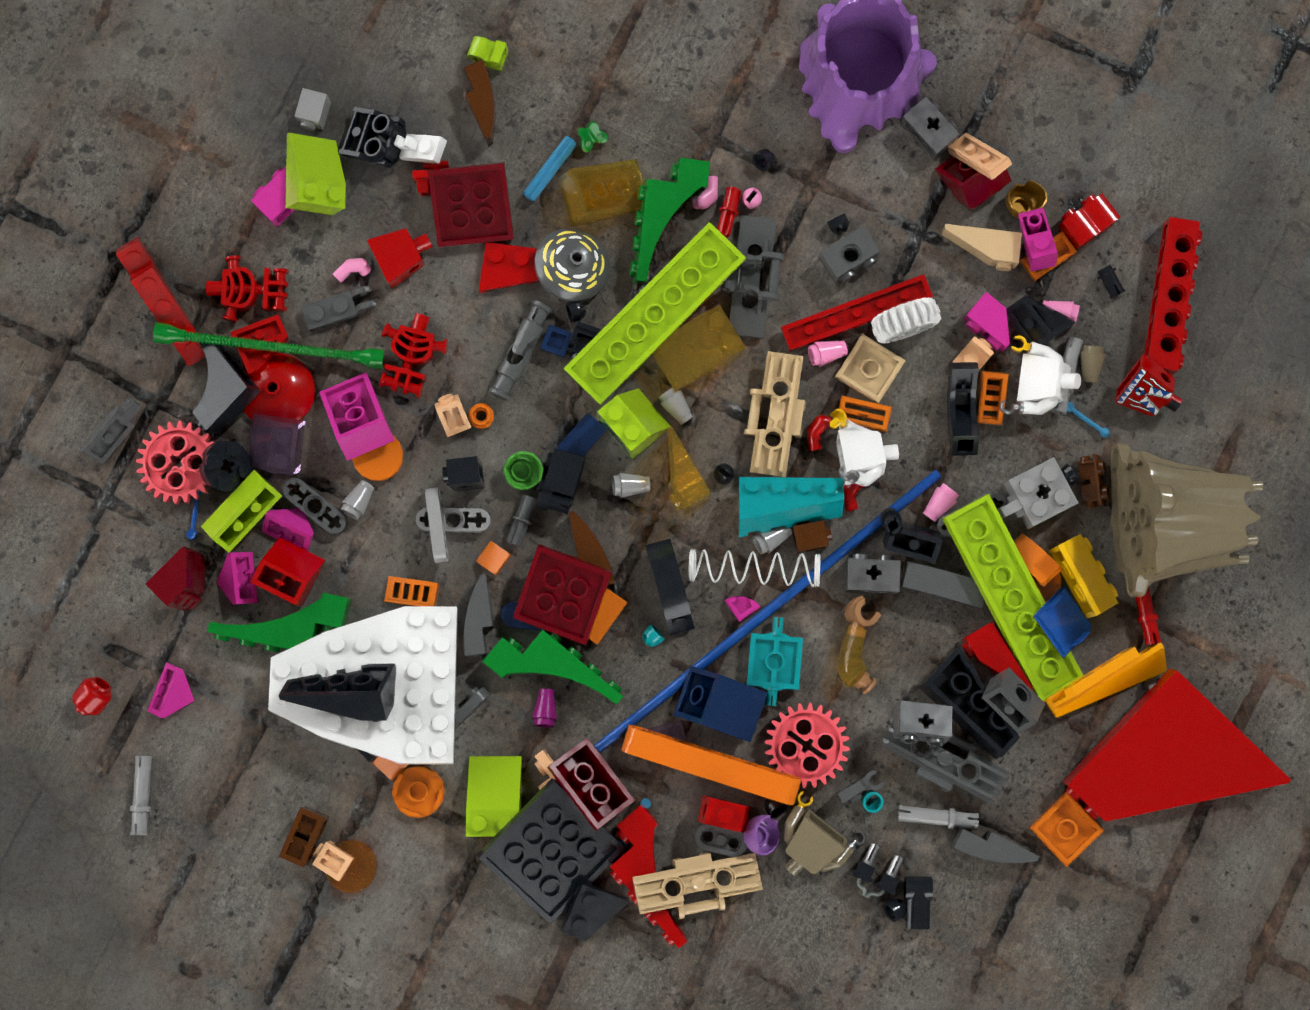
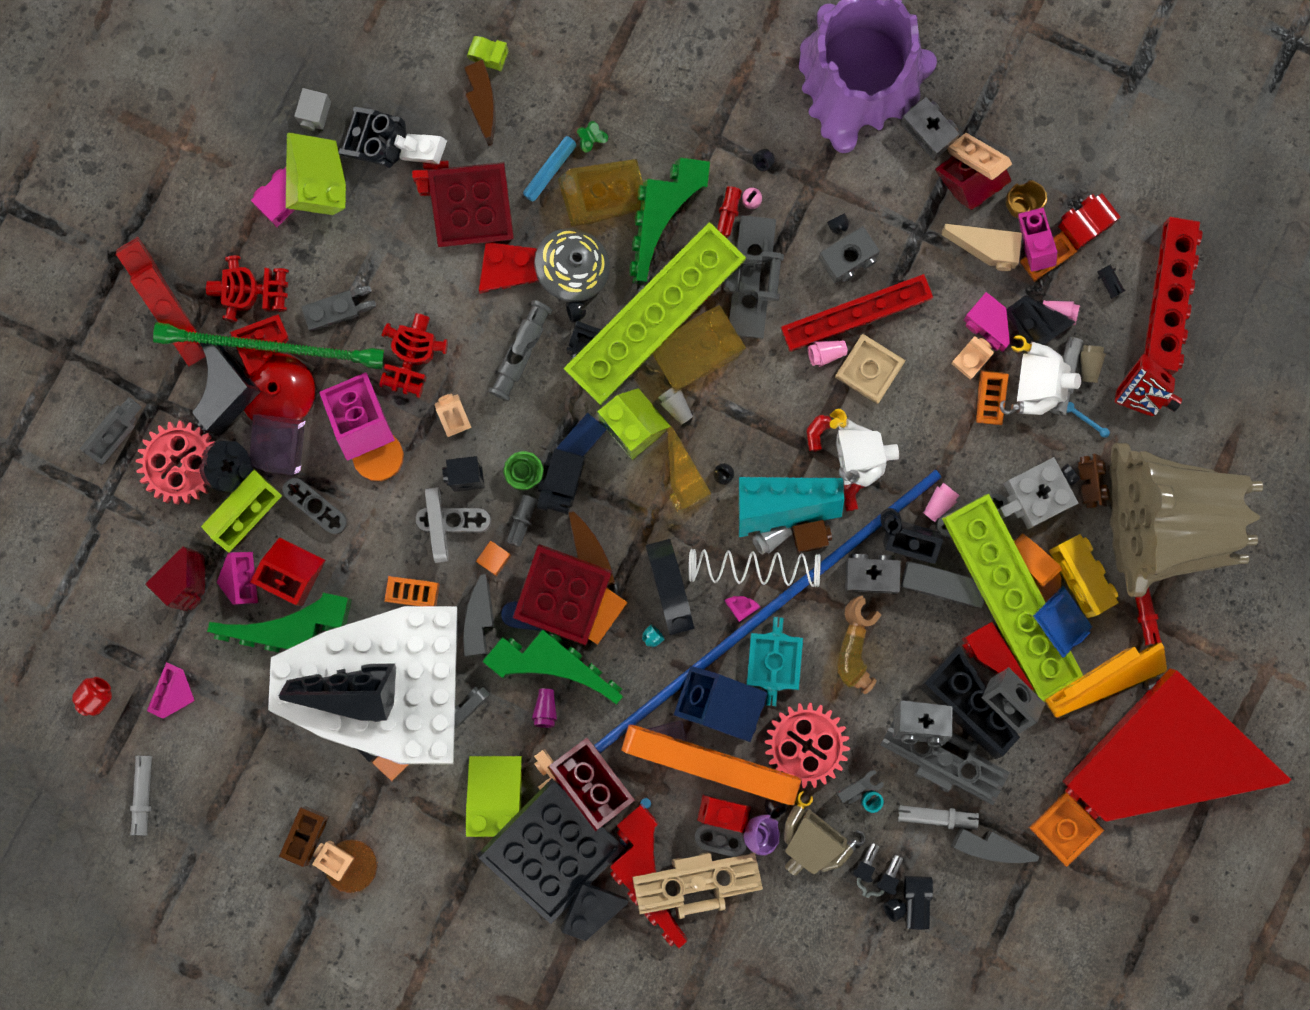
blue hinge [186,491,202,540] -> none
dark pink slope [261,508,314,551] -> none
bright pink arm [333,258,371,283] -> none
light grey cone [340,480,374,520] -> none
red torso [367,229,433,289] -> none
orange tile [392,765,445,818] -> none
orange plate [468,403,494,429] -> none
dark blue plate [540,325,572,359] -> none
light grey cone [612,473,650,498] -> none
bright pink arm [692,176,718,210] -> none
tan piece [744,351,806,477] -> none
orange tile [839,396,892,433] -> none
white gear [871,297,941,343] -> none
black arch [947,362,980,456] -> none

